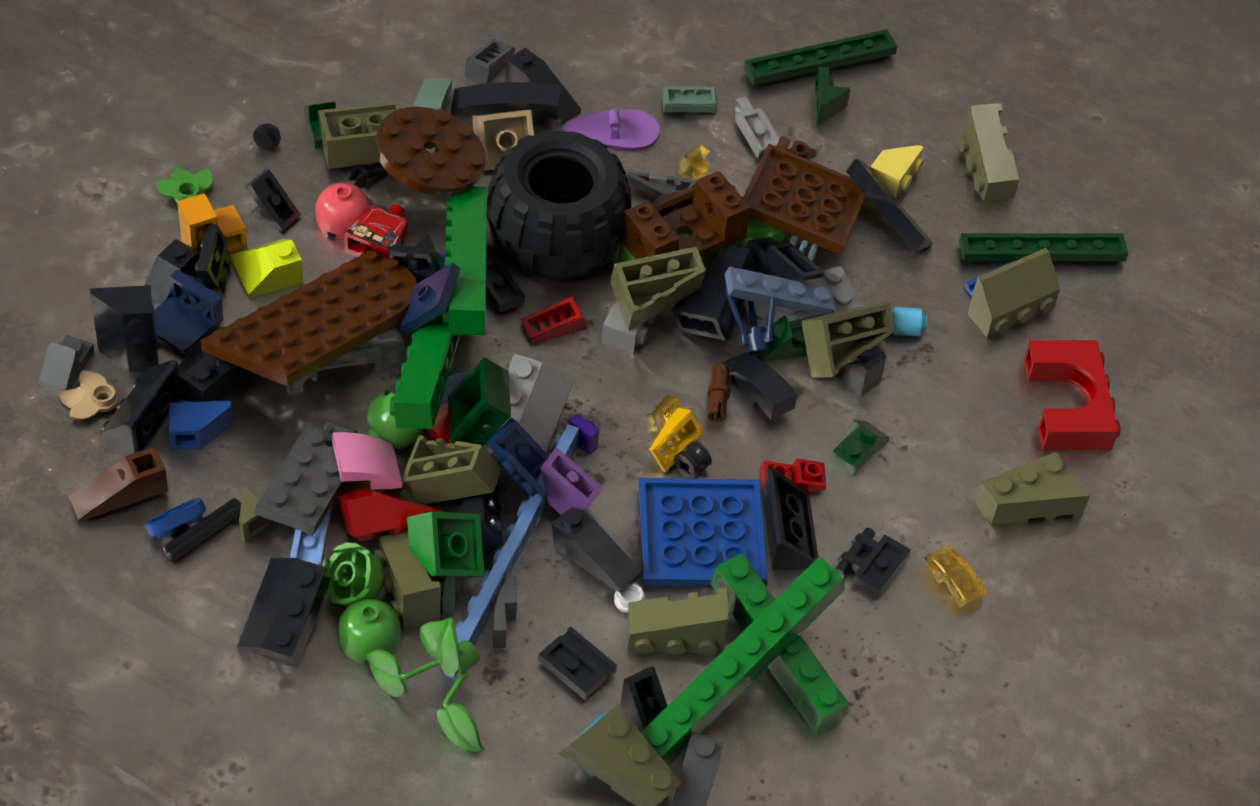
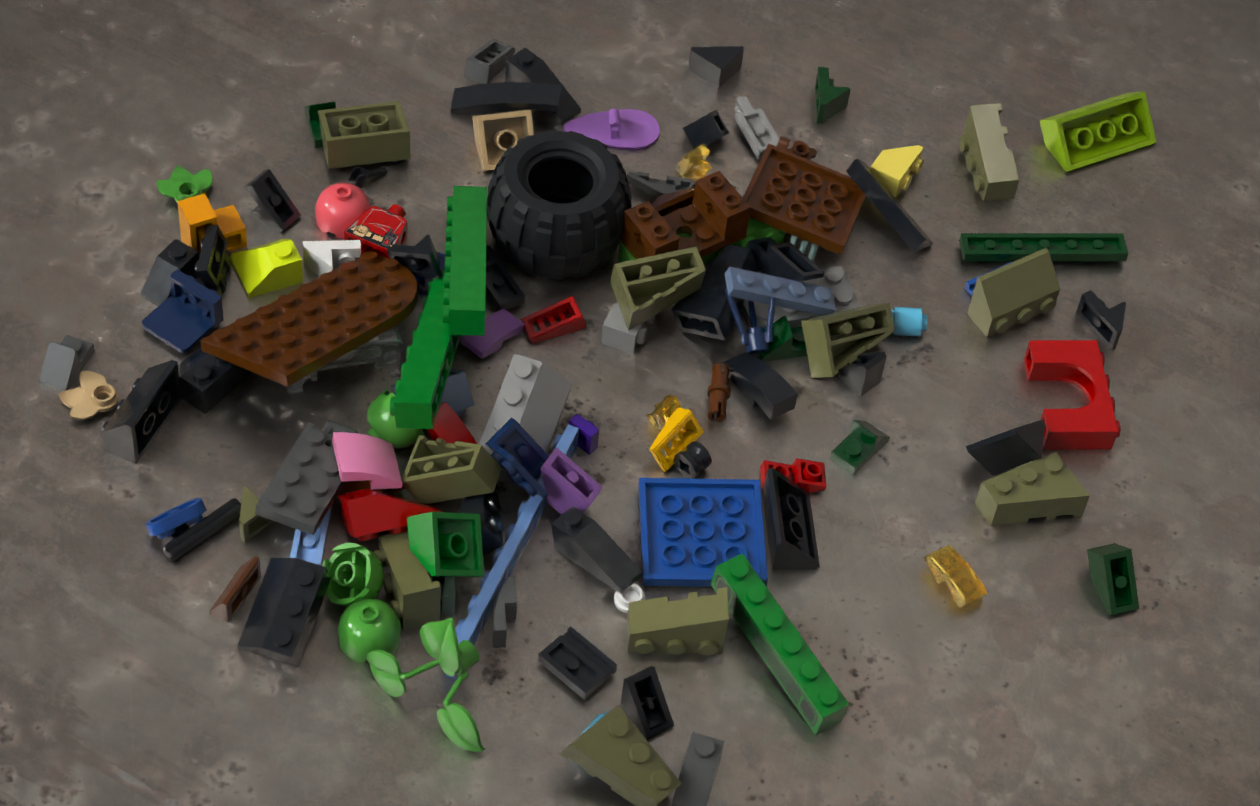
reddish brown slope [68,446,168,522] -> none
black slope [90,285,159,372] -> none
blue slope [168,400,233,450] -> none
black plate [253,123,281,150] -> none
reddish brown plate [375,107,486,196] -> none
dark blue plate [400,263,460,334] -> none
sand green slope [414,78,452,110] -> none
dark green window [448,357,511,446] -> none
green brick [641,556,845,766] -> none
sand green plate [662,87,718,113] -> none
dark green plate [743,29,898,86] -> none
black plate [835,528,911,598] -> none
none -> reddish brown slope [209,556,261,622]
none -> white slope [303,240,361,276]
none -> medium lavender slope [461,309,525,358]
none -> black panel [683,109,729,151]
none -> black slope [689,46,744,88]
none -> black slope [966,420,1045,475]
none -> lime slope [1039,91,1157,171]
none -> black slope [1076,290,1126,350]
none -> dark green slope [1087,543,1139,615]

